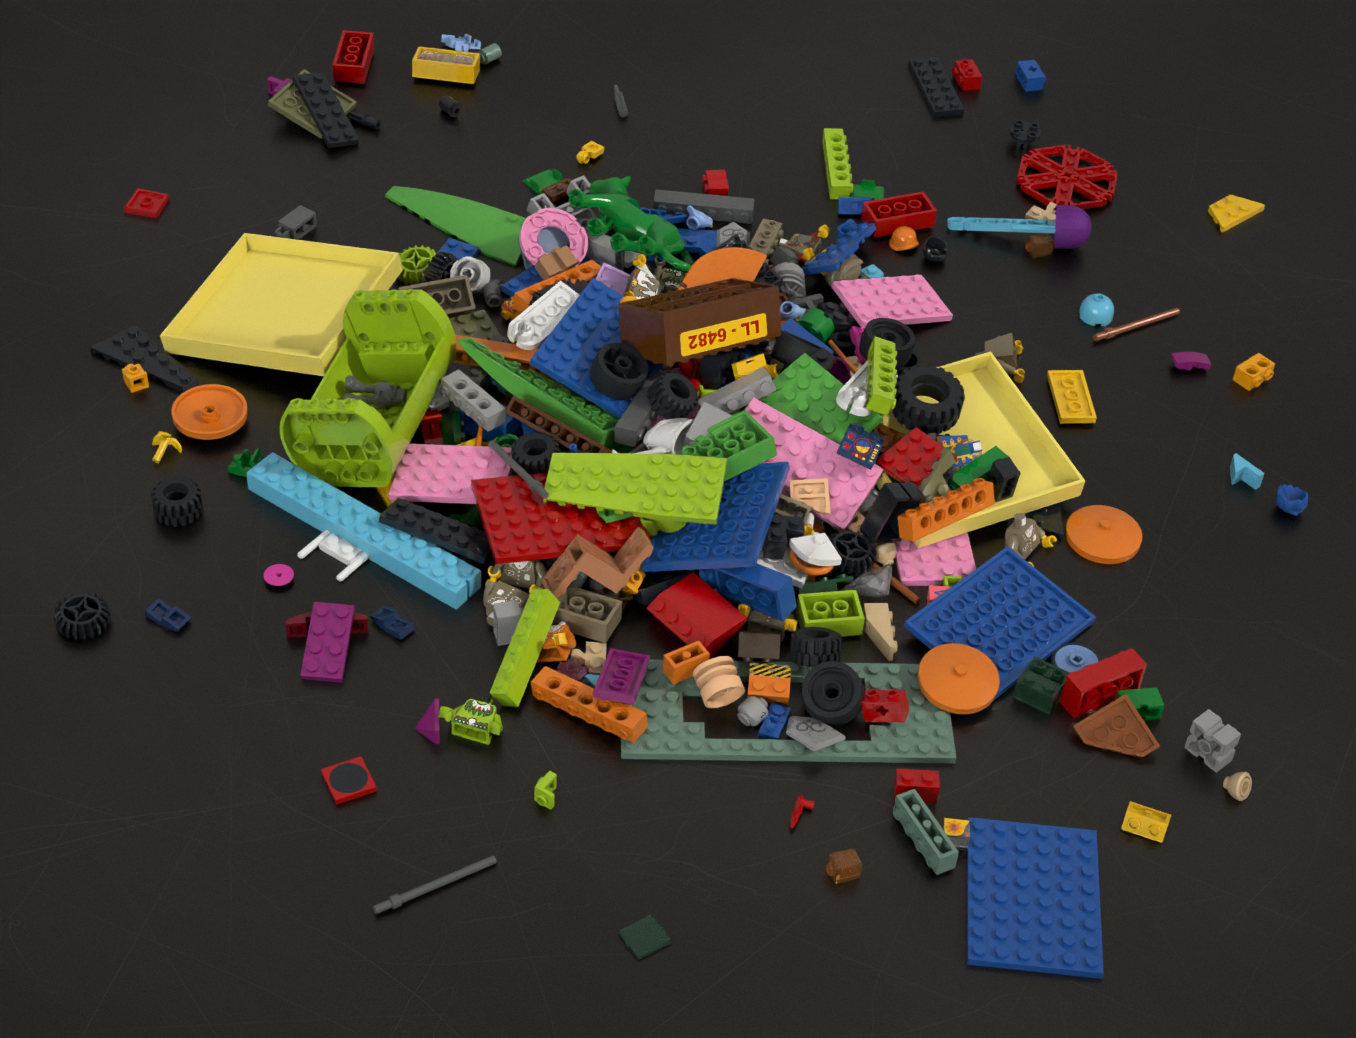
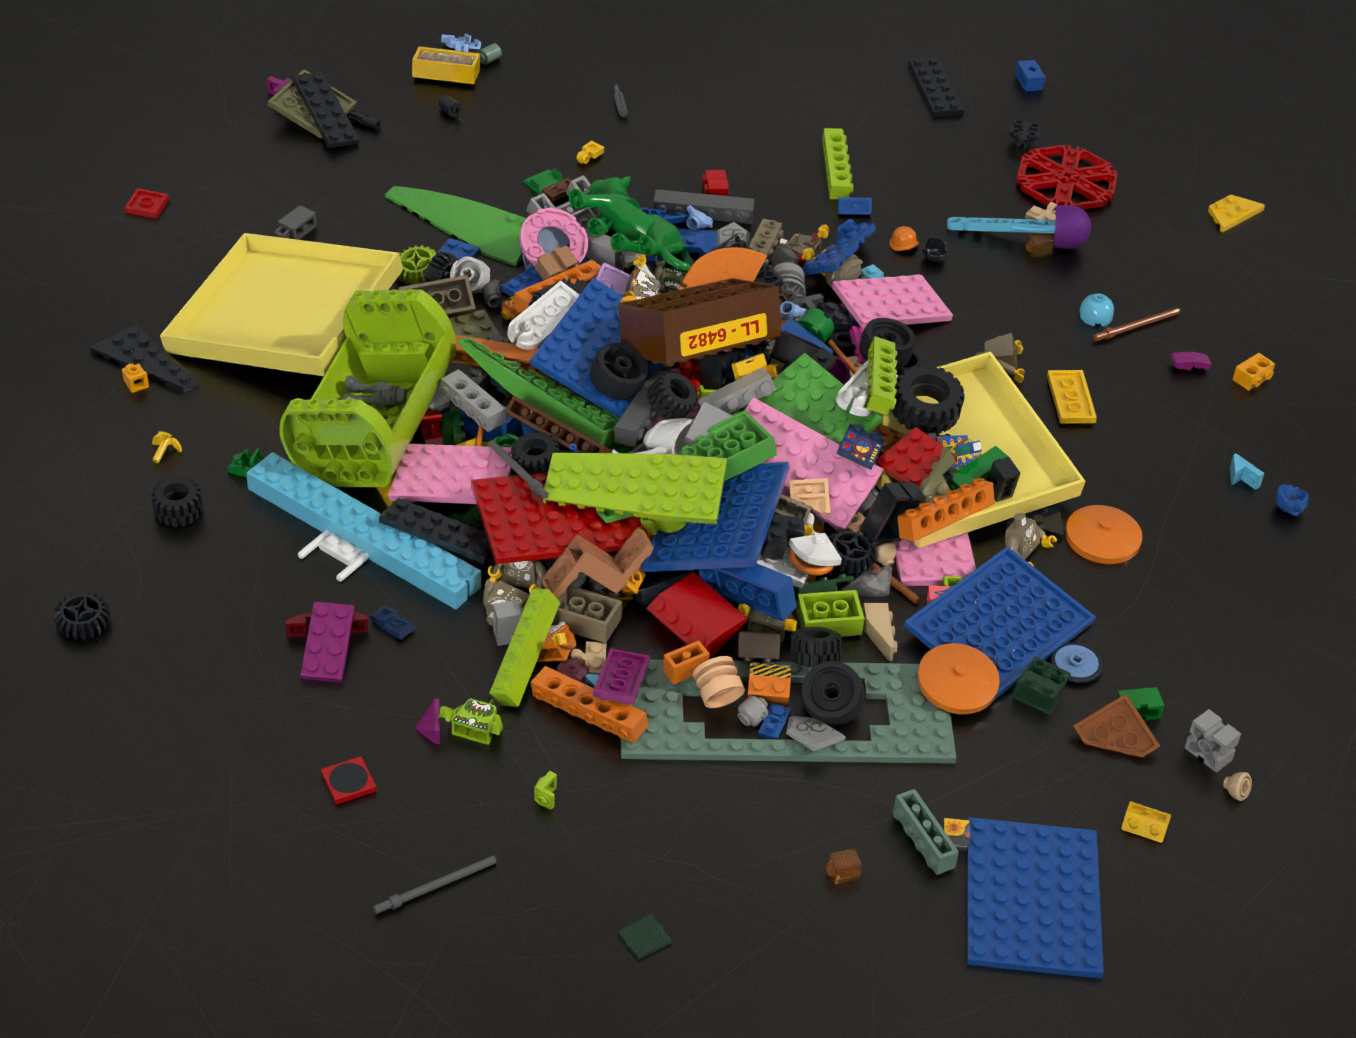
dark blue slope [145,598,191,632] -> none
orange dish [171,384,248,440] -> none
dark pink piece [264,564,294,586] -> none
red brick [332,30,374,84] -> none
red bar [790,794,814,829] -> none
green piece [851,180,884,200] -> none
red brick [861,191,937,238] -> none
red brick [861,689,910,723] -> none
red brick [893,769,940,804] -> none
red brick [952,59,982,91] -> none
red brick [1060,648,1147,719] -> none

